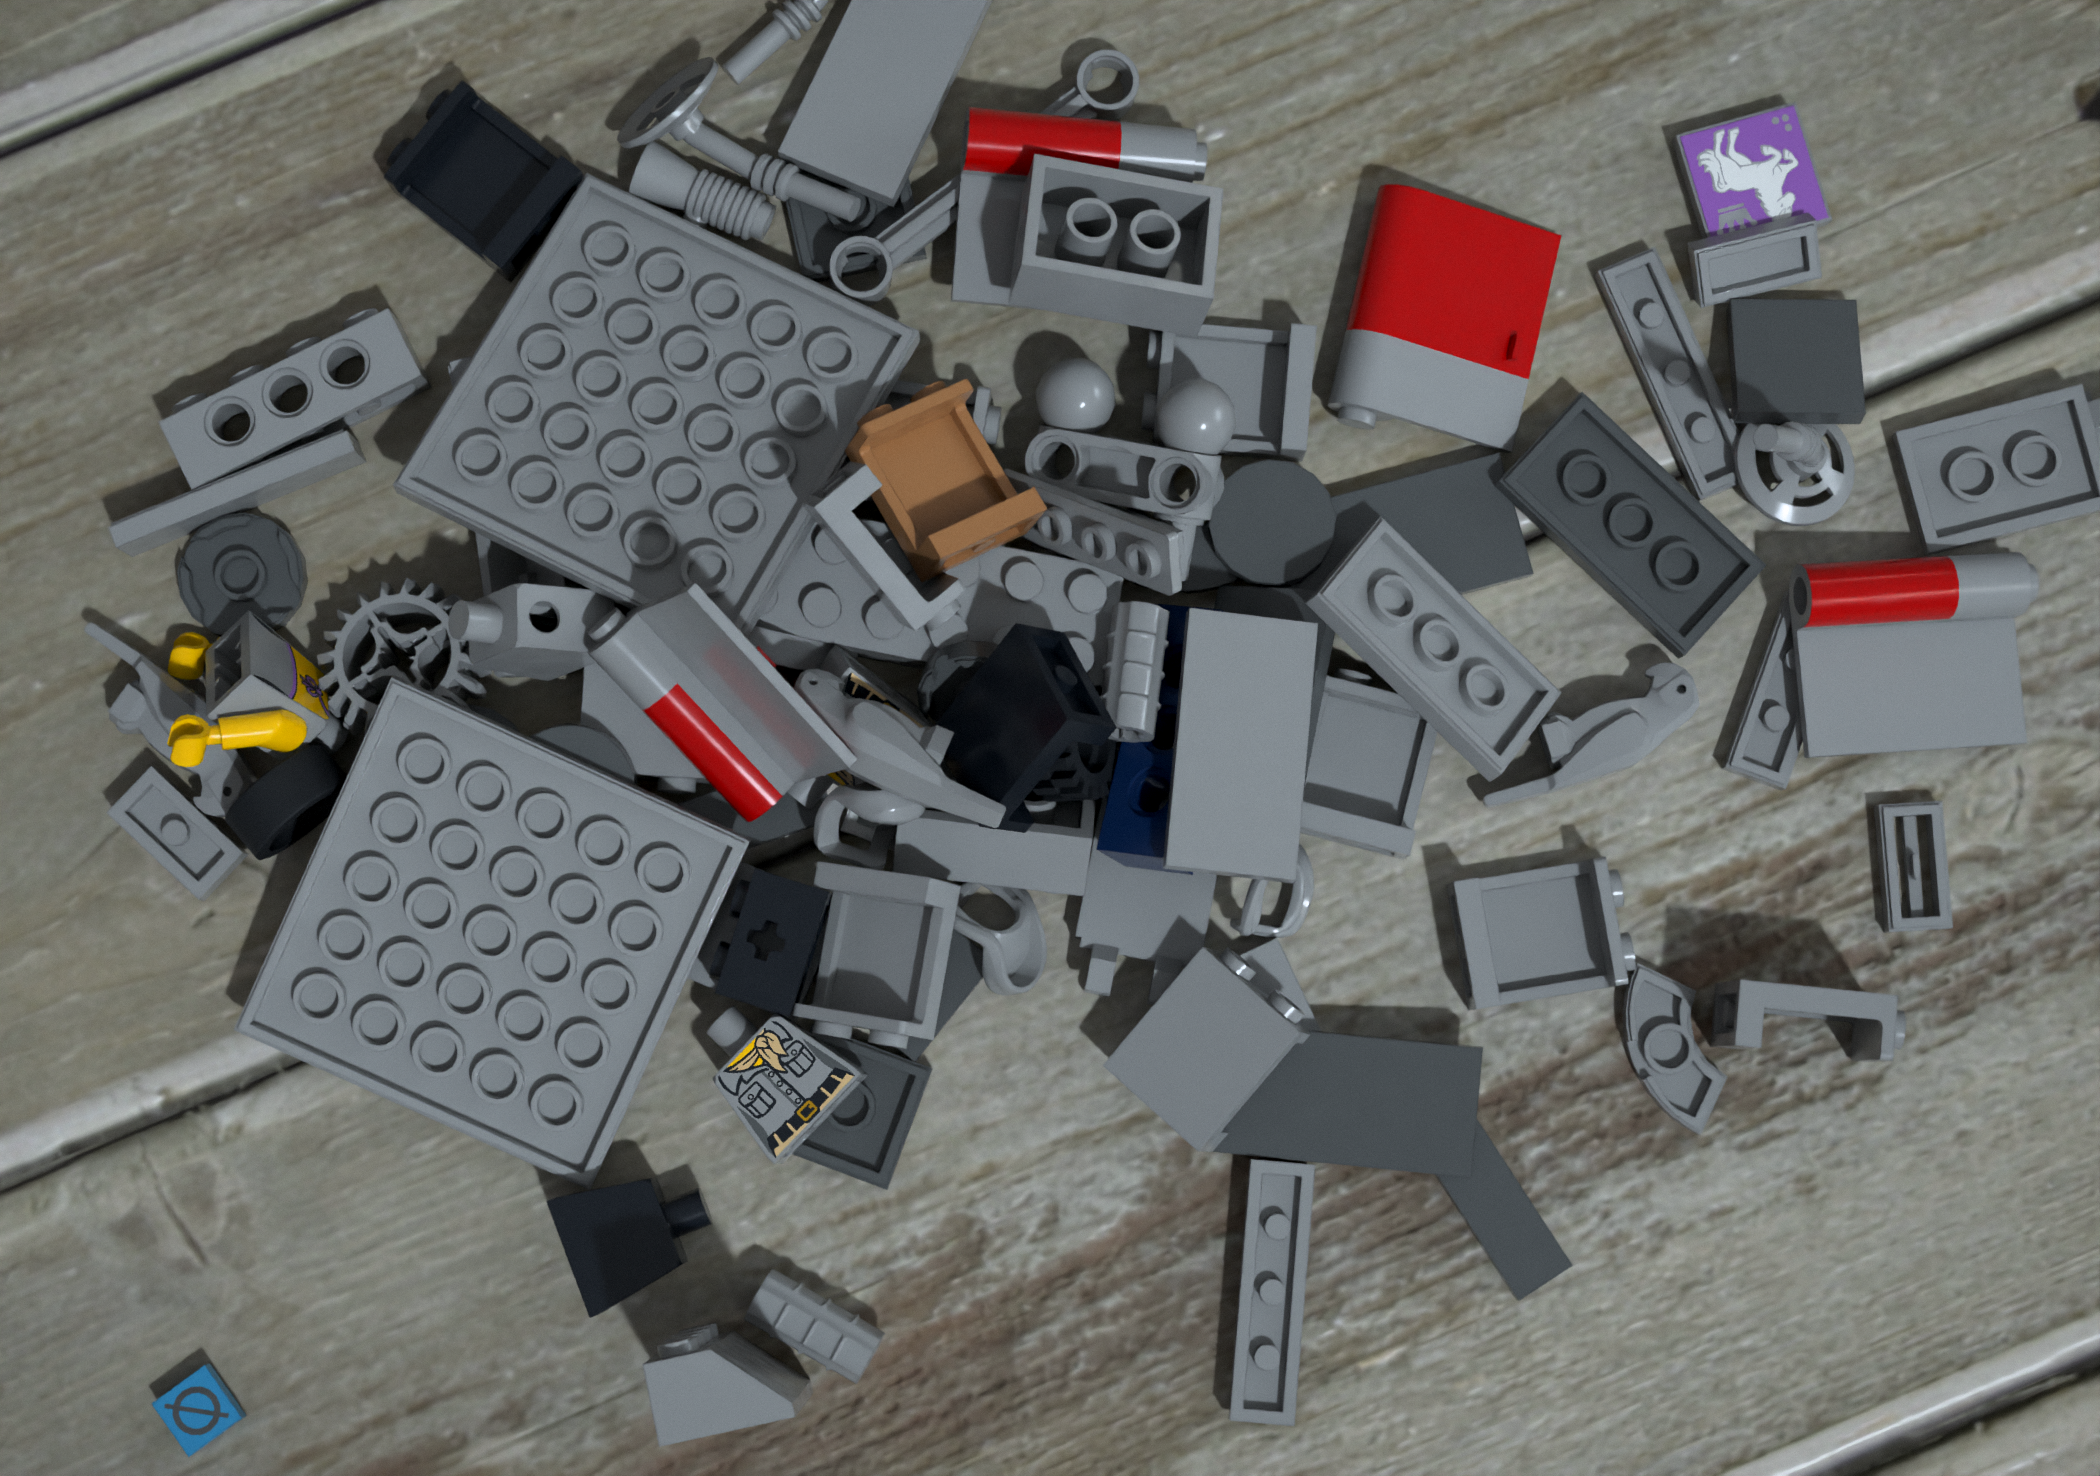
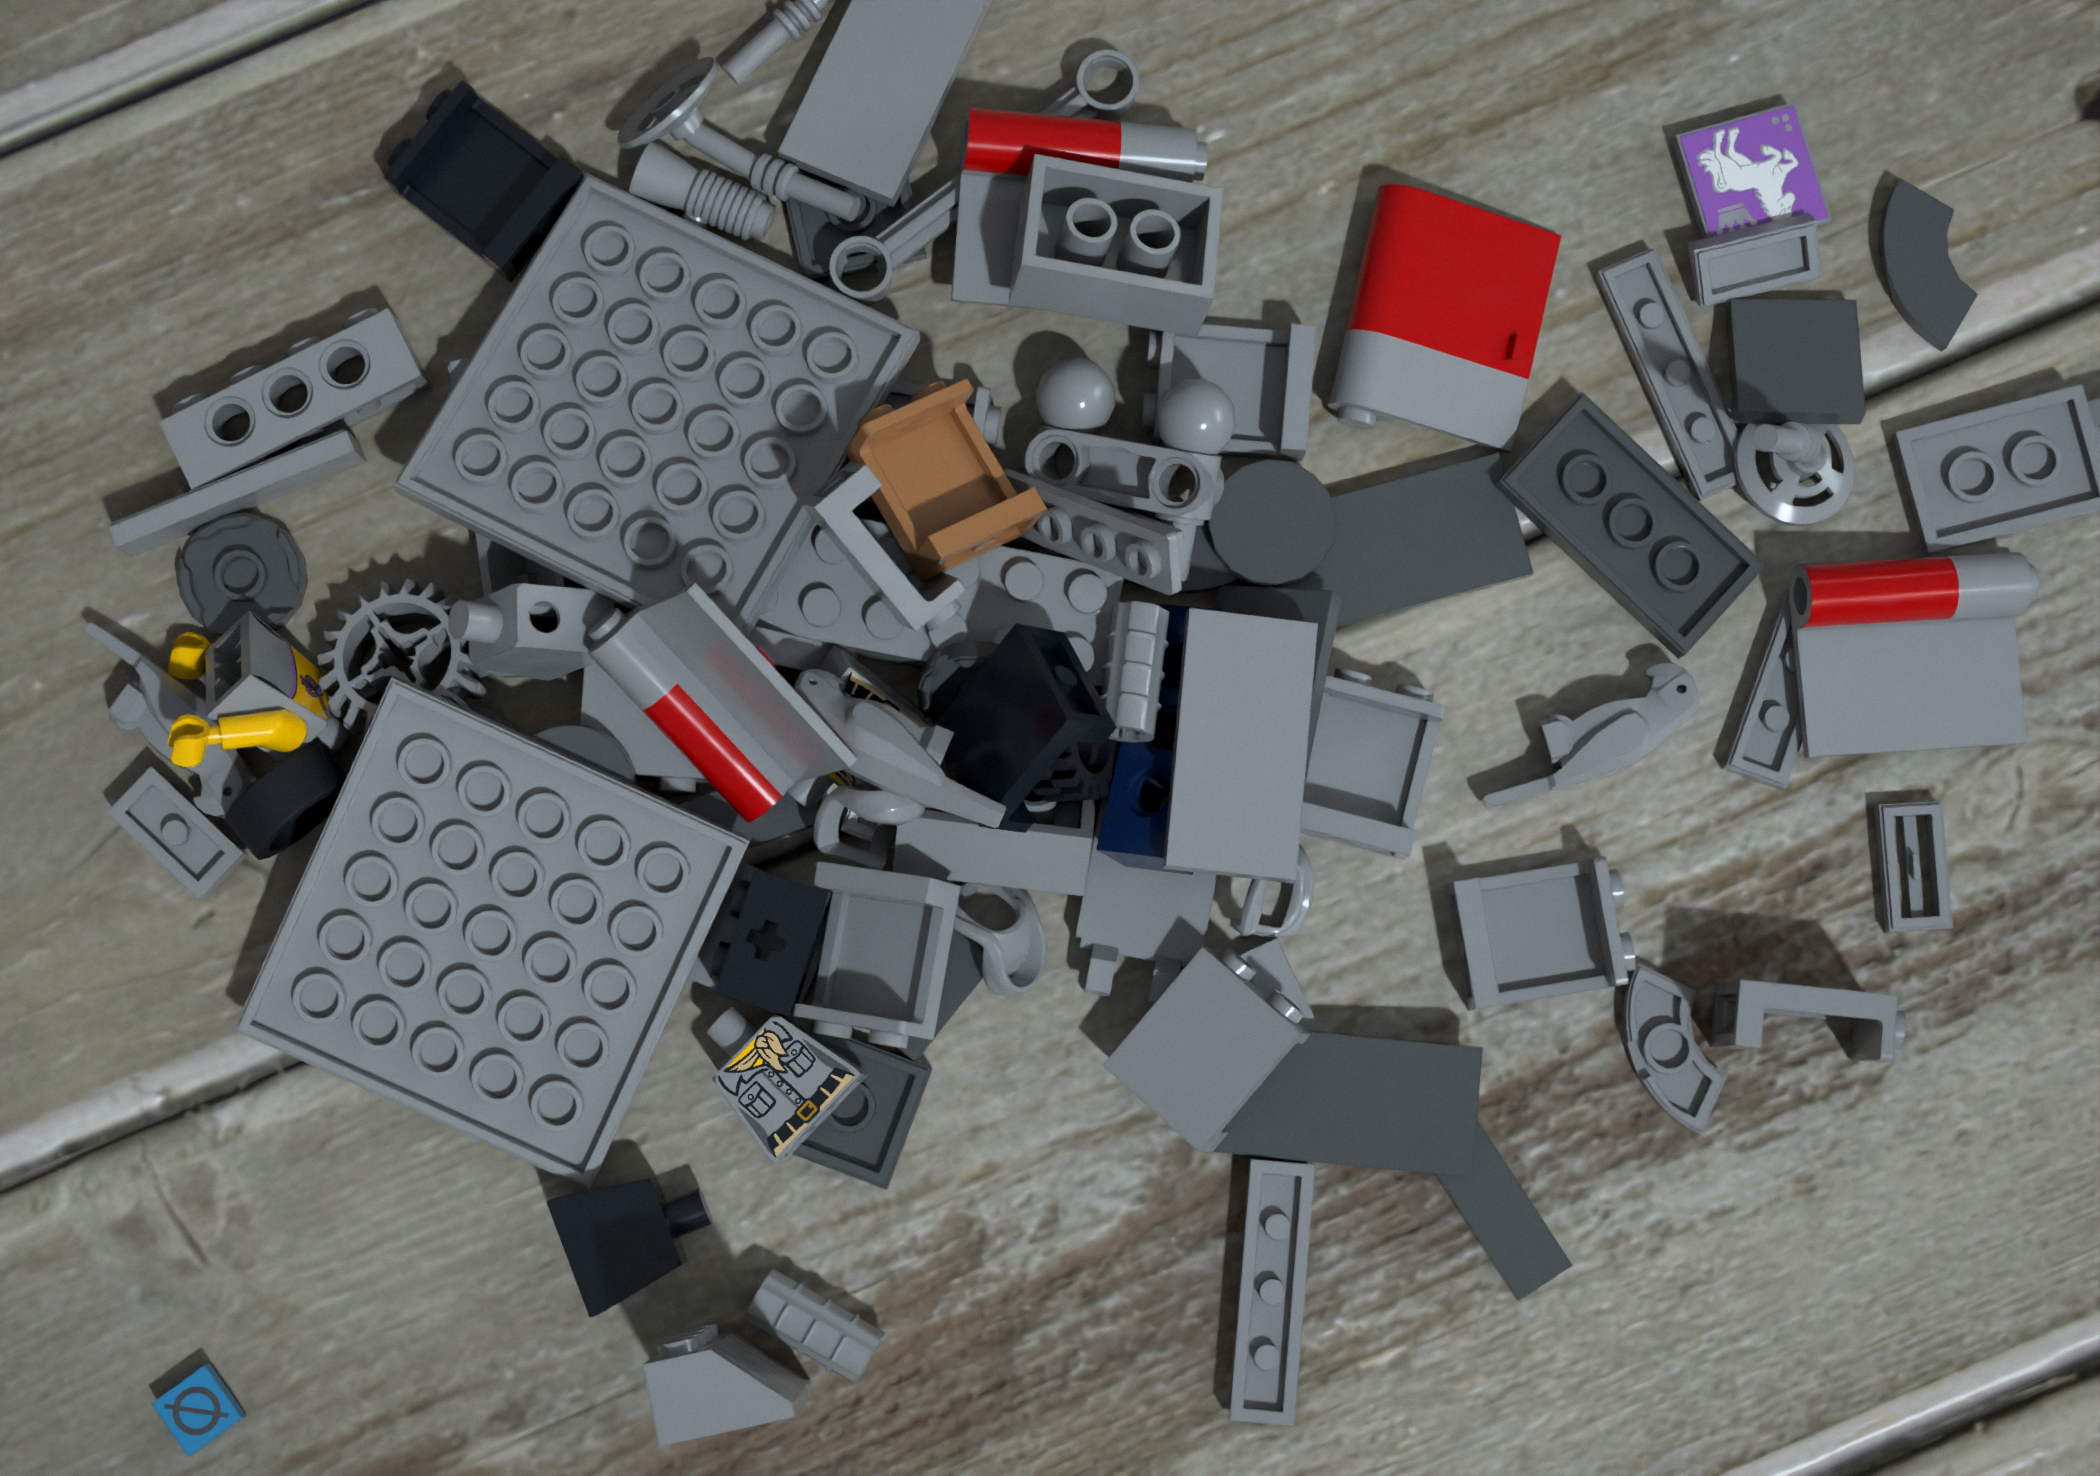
light grey tile [1305,516,1561,782] -> none
none -> dark grey tile [1879,178,1978,352]

